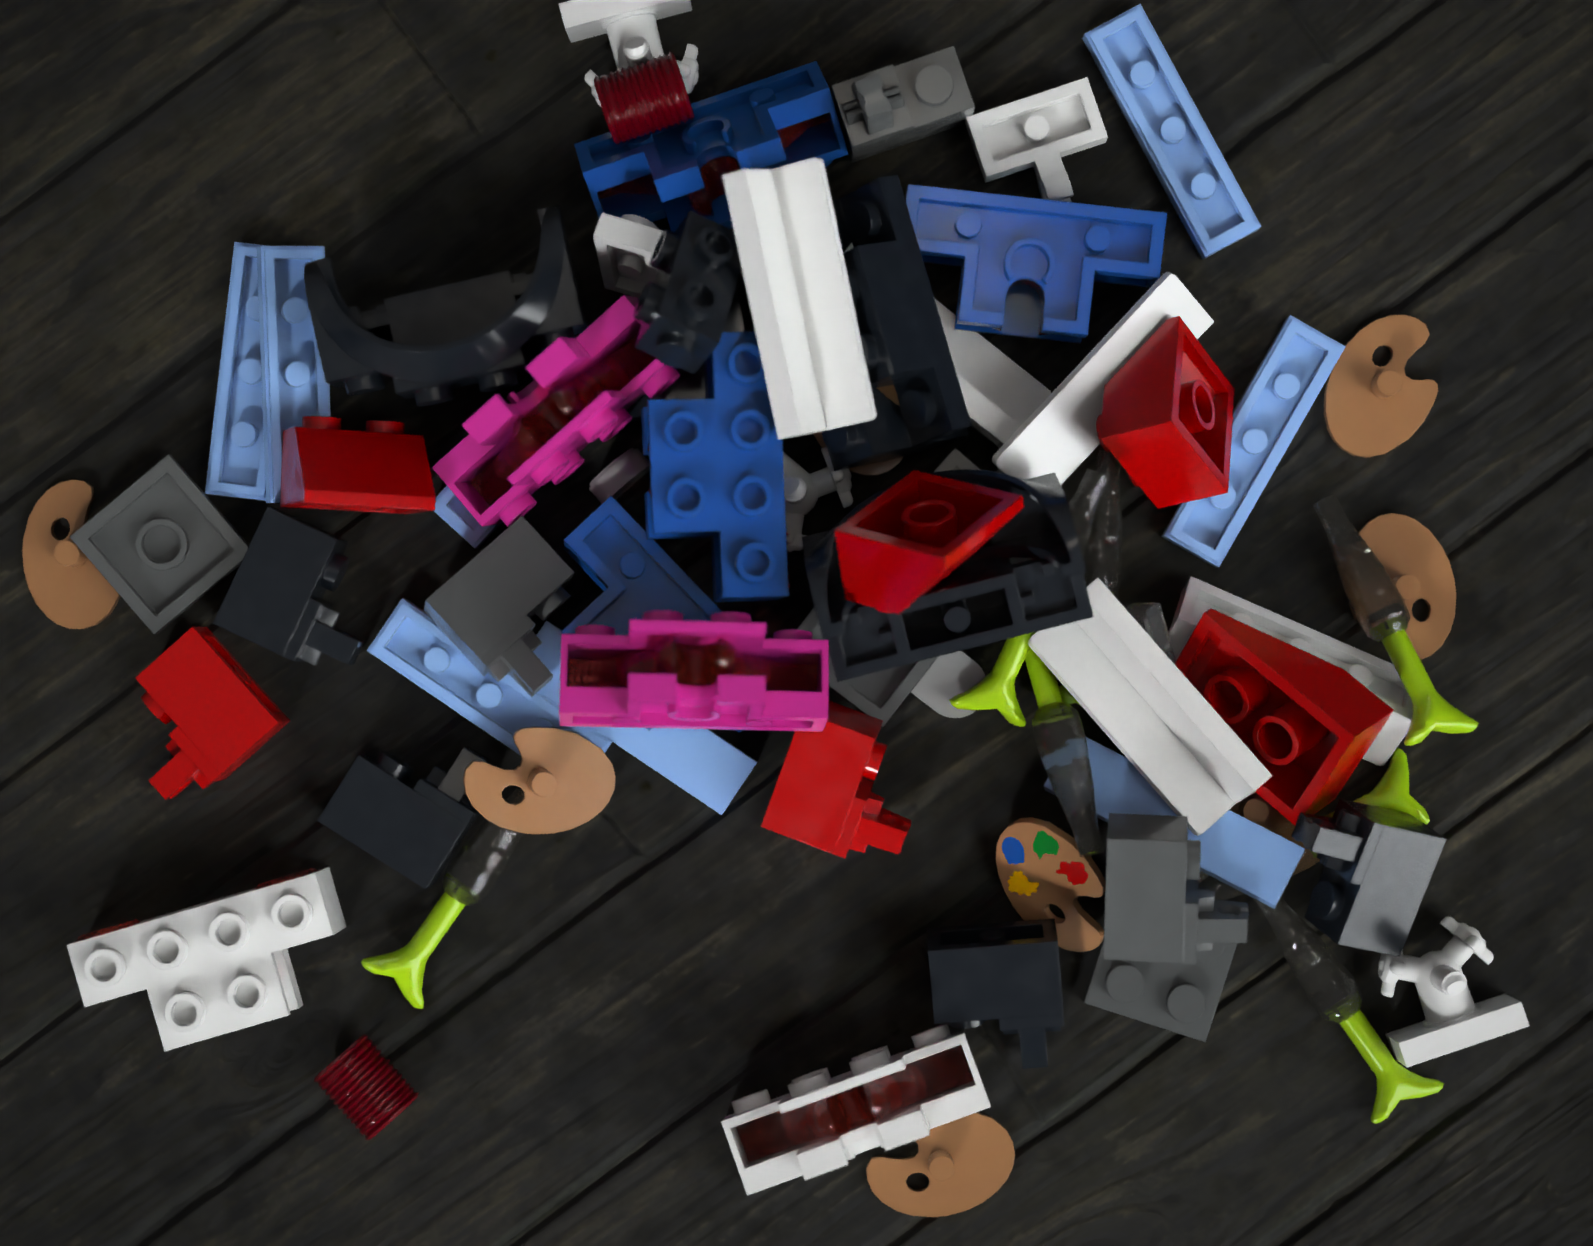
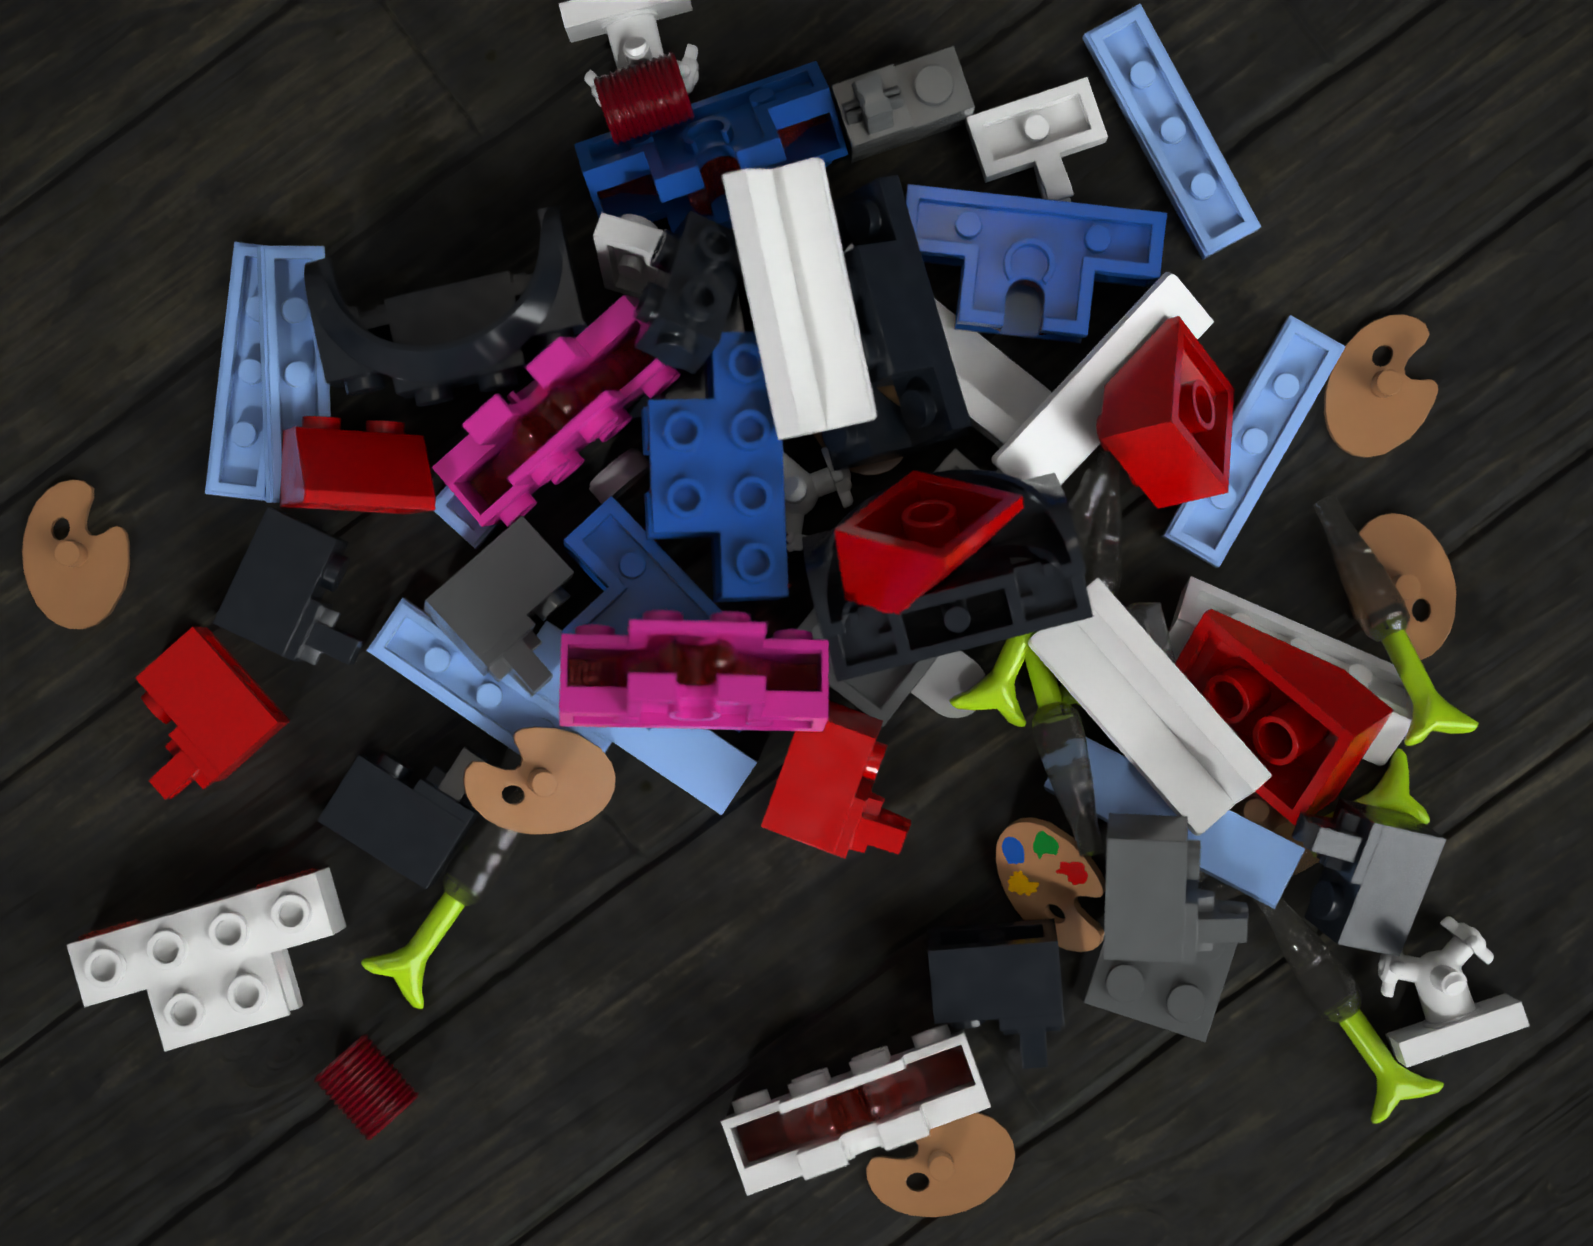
dark grey plate [70,454,249,634] -> none

